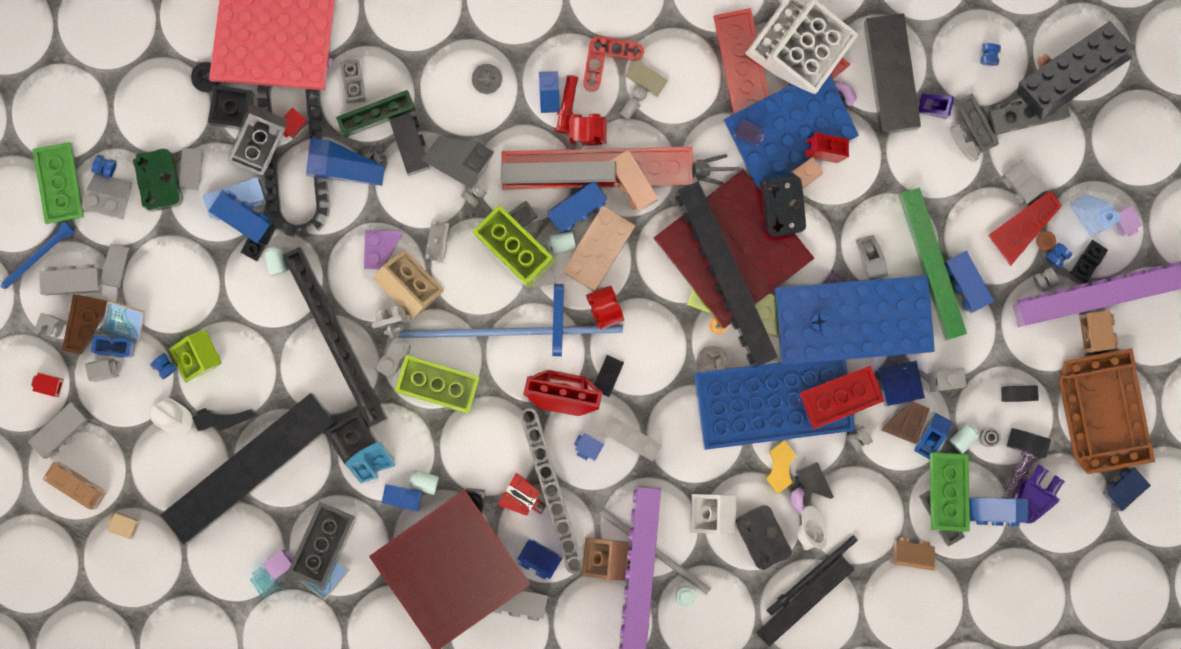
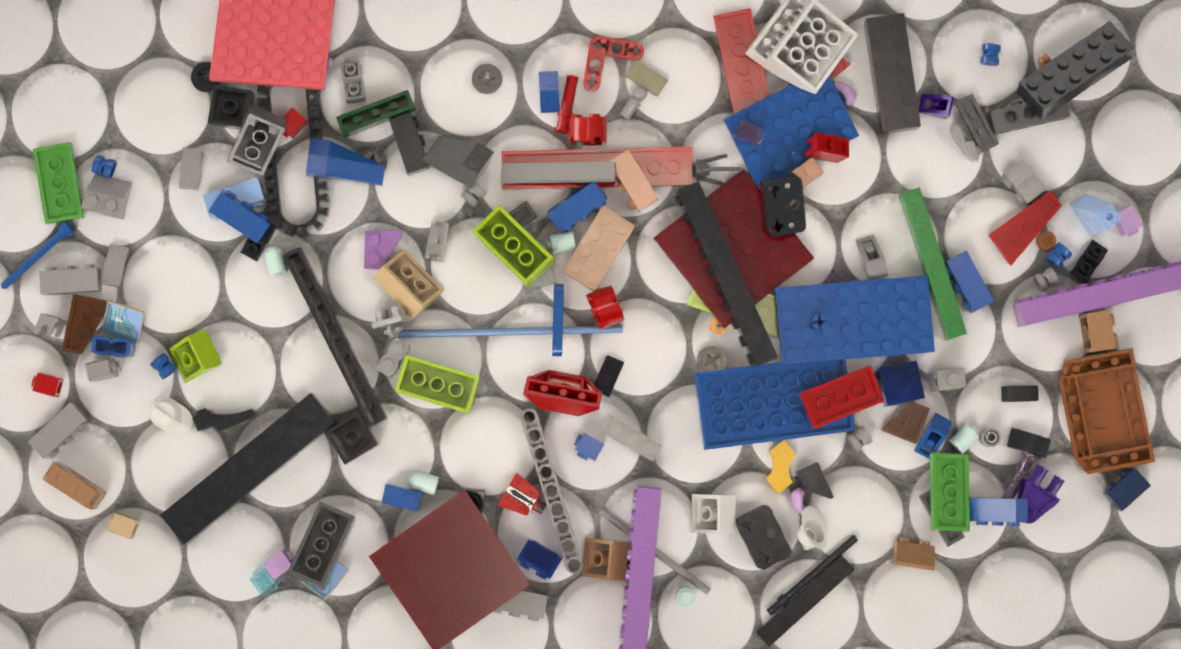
dark green axle [133,149,183,212] -> none
dark azure slope [346,442,395,483] -> none

